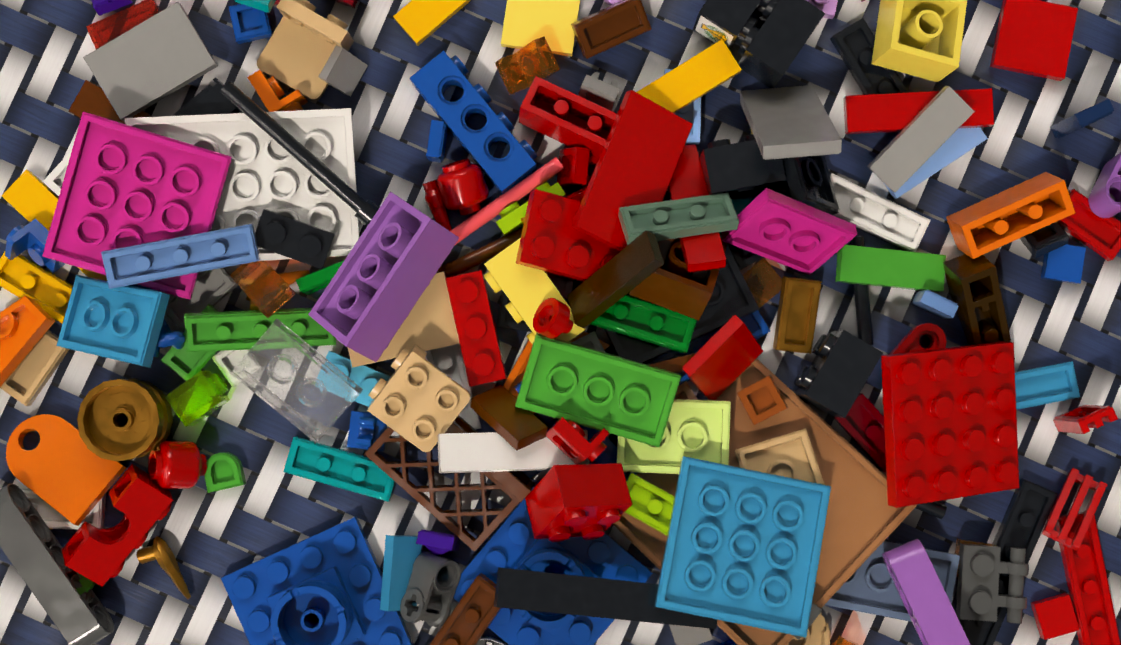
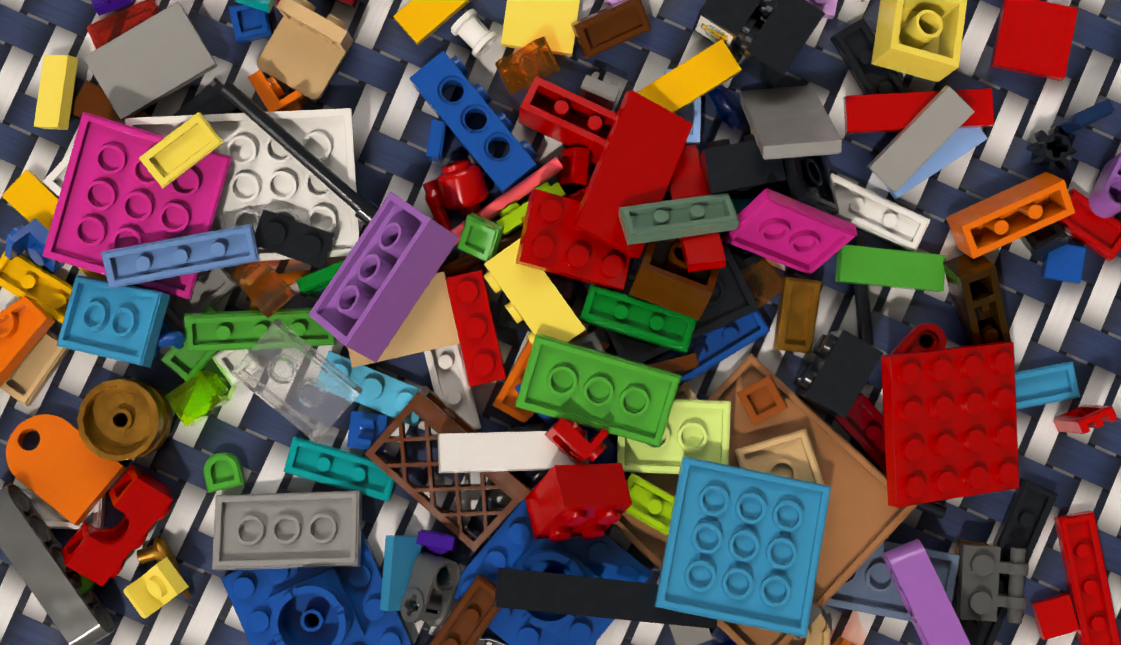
red head [148,441,207,489] -> none
light grey tile [319,45,368,97] -> none
tan bracket [367,344,470,452] -> none
reddish brown tile [471,385,548,451] -> none
red tile [533,298,573,339] -> none
dark brown tile [567,230,664,328] -> none
red tile [682,315,763,400] -> none
medium blue tile [911,289,959,319] -> none
red tile [1041,468,1108,551] -> none
none -> light yellow tile [34,55,78,130]
none -> light yellow bracket [124,557,189,619]
none -> light yellow tile [139,112,225,188]
none -> light grey tile [212,491,362,571]
none -> white bush [451,9,499,58]
none -> bright green tile [458,213,504,262]
none -> clear blue piece [708,87,743,130]
none -> black gear [1026,126,1077,173]

